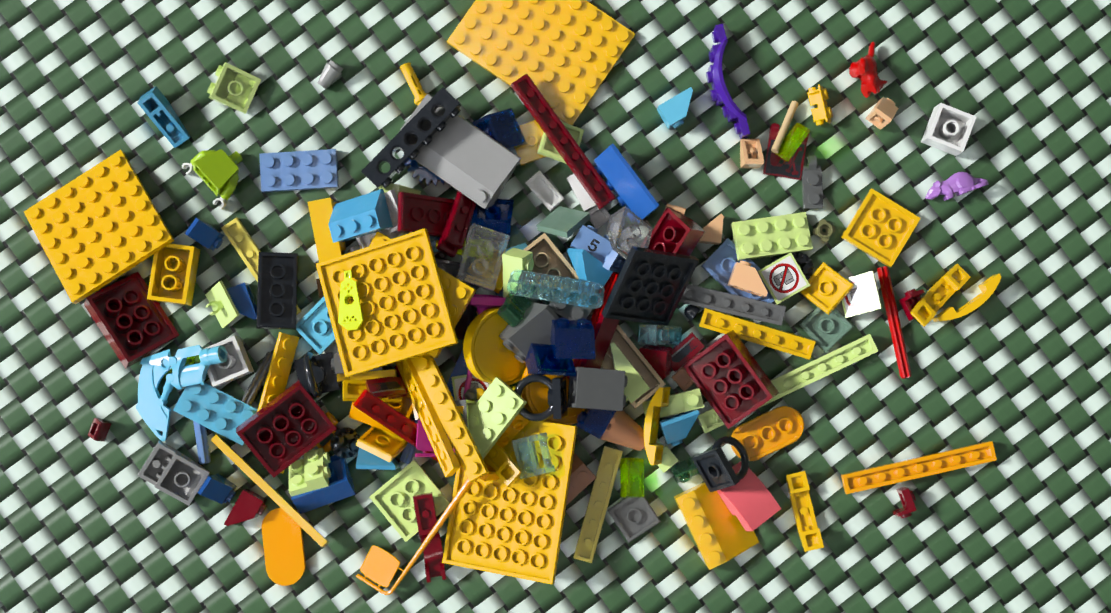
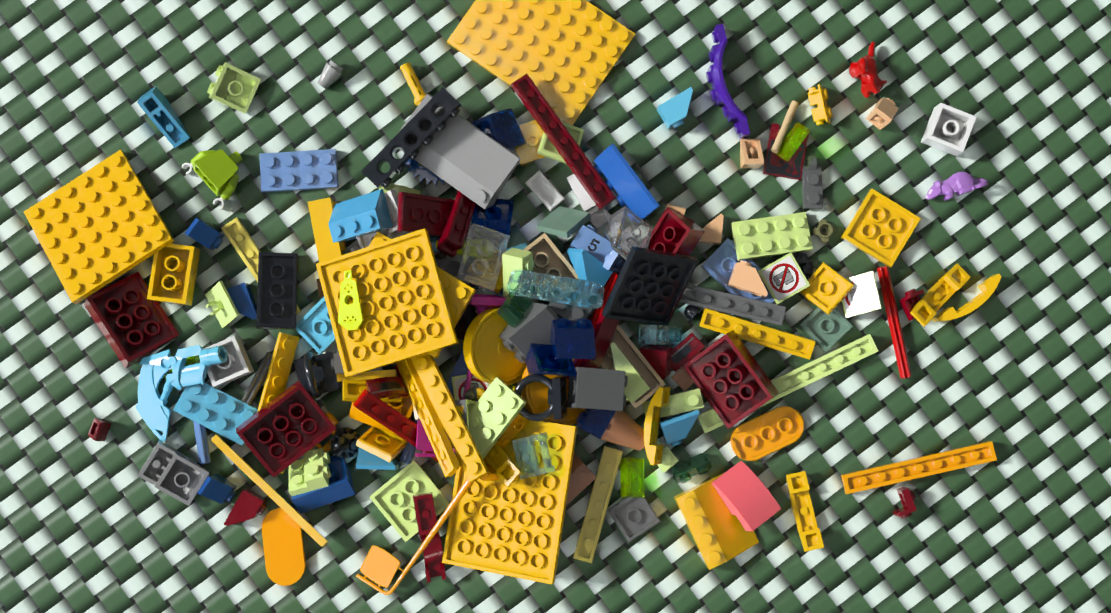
black tile [691,436,749,492] -> none

